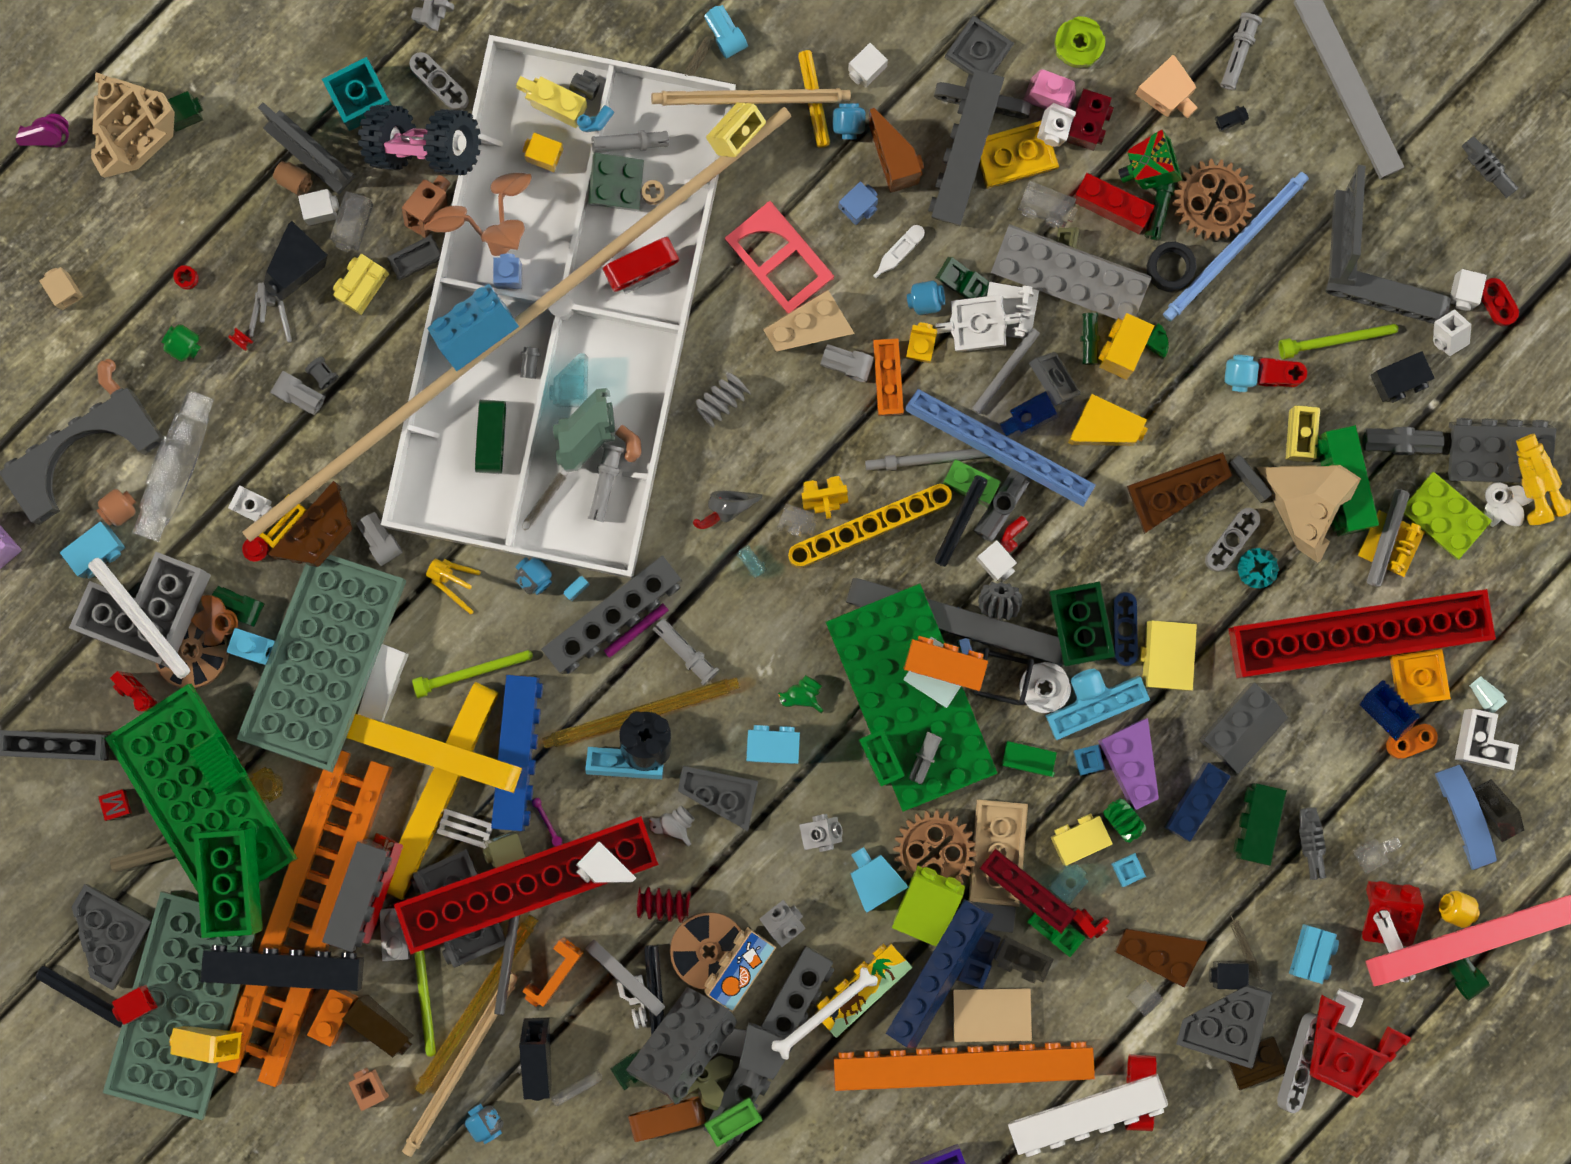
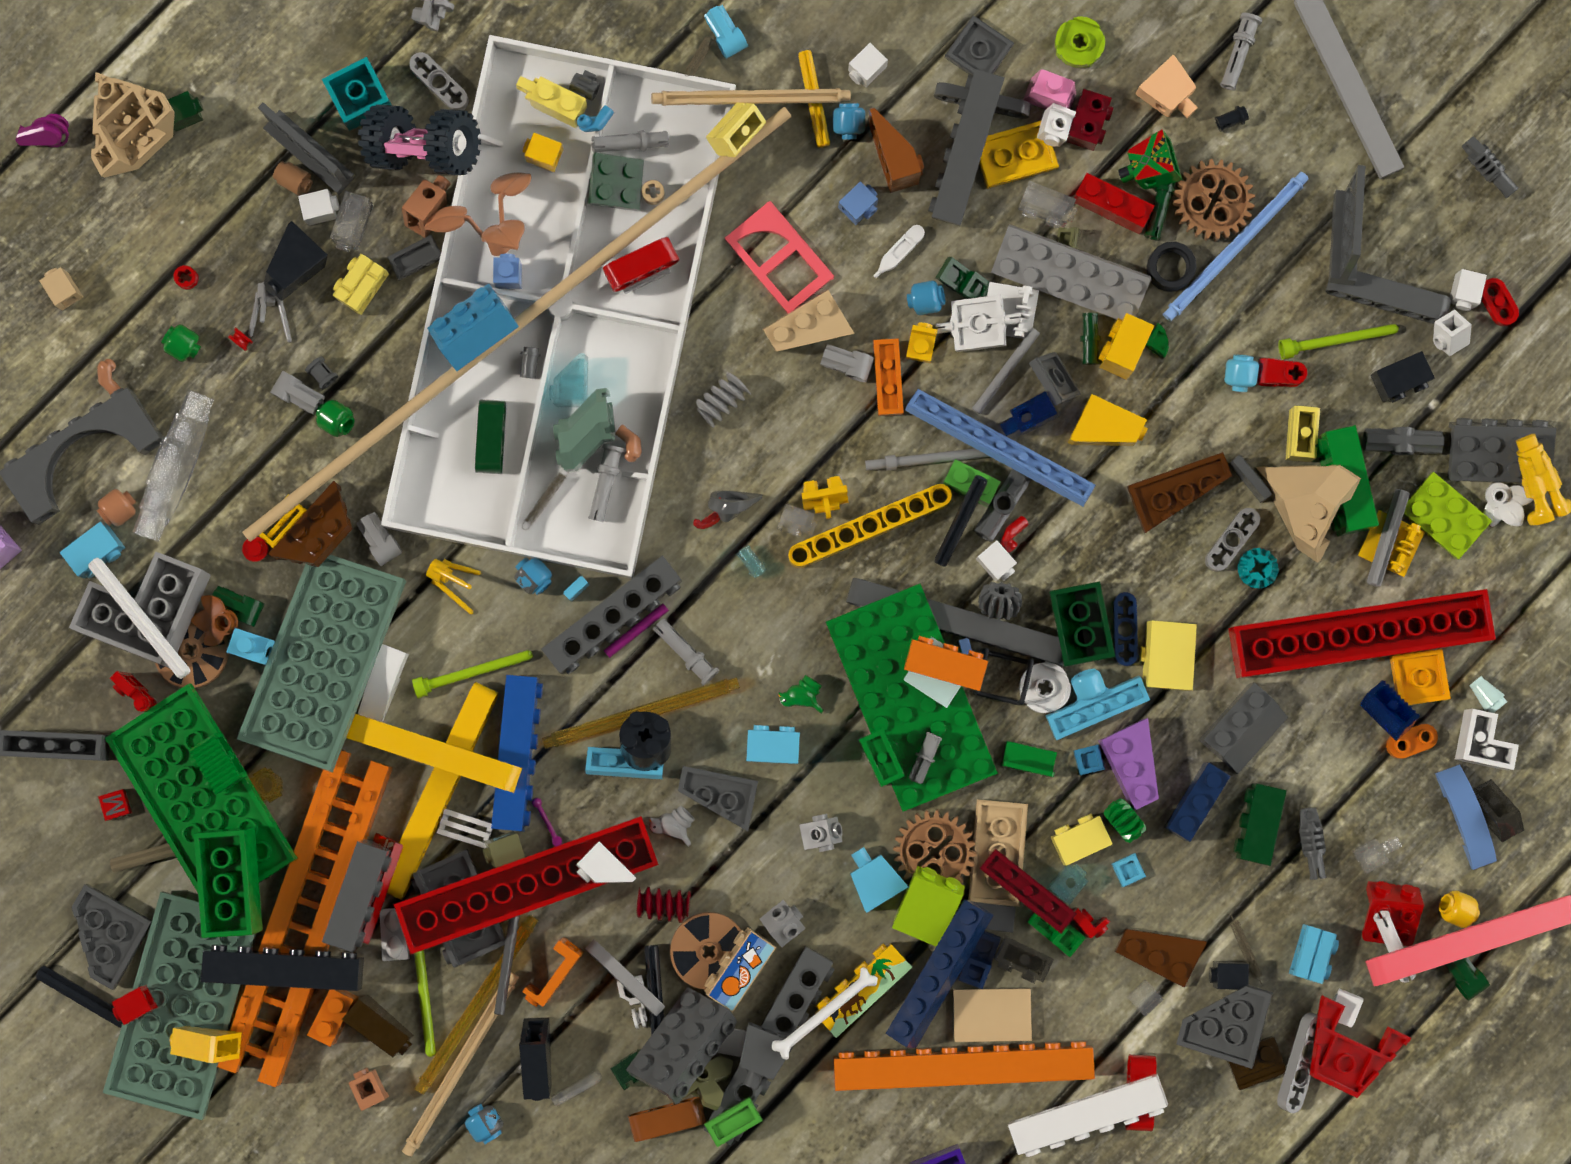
white brick [228,485,272,521] -> none
none -> green head [316,400,355,437]

